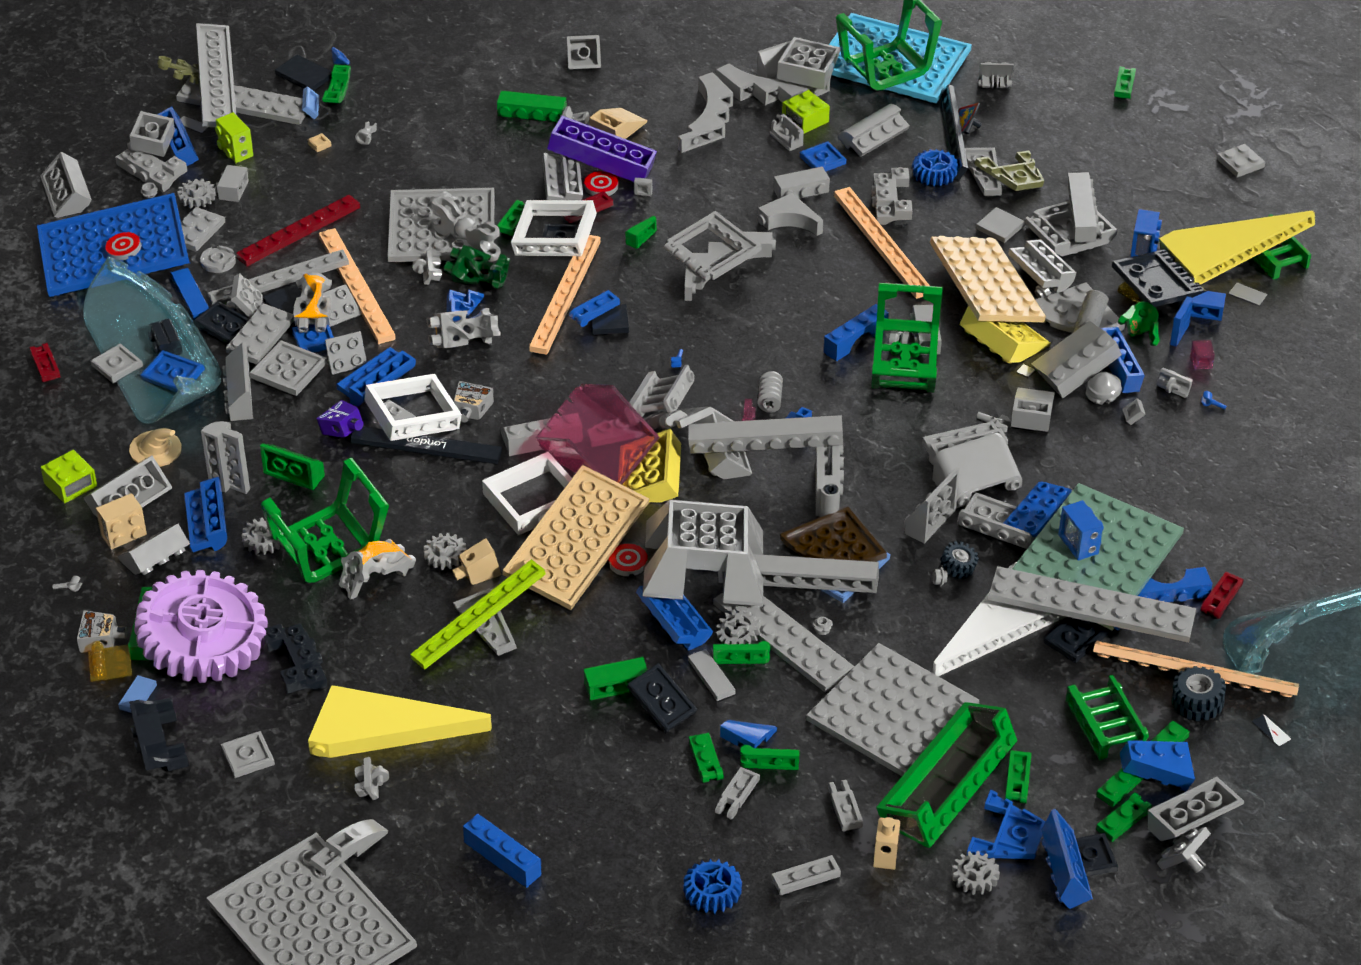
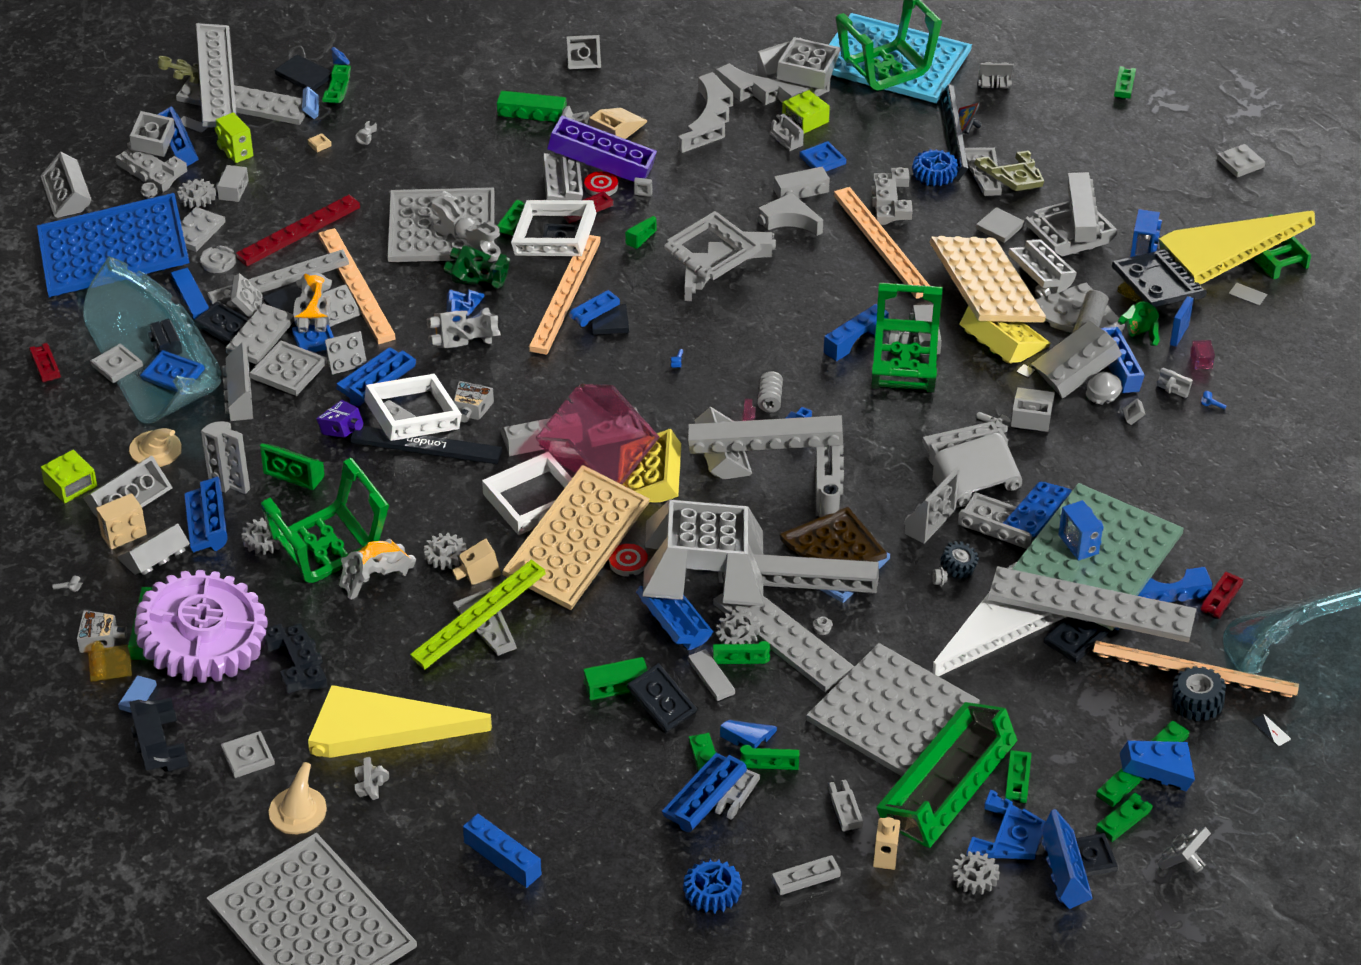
red tile [105,232,142,260] -> none
light grey slope [310,819,388,875] -> none
light grey hips [412,250,442,285] -> none
light grey fence [626,365,694,424] -> none
light grey hinge [643,406,713,430] -> none
light grey brick [837,104,910,157] -> none
green fence [1066,675,1149,760] -> none
light grey slope [1148,777,1244,841] -> none
blue slope [1191,291,1226,321] -> none
none -> tan piece [269,762,327,835]
none -> blue brick [662,753,747,832]

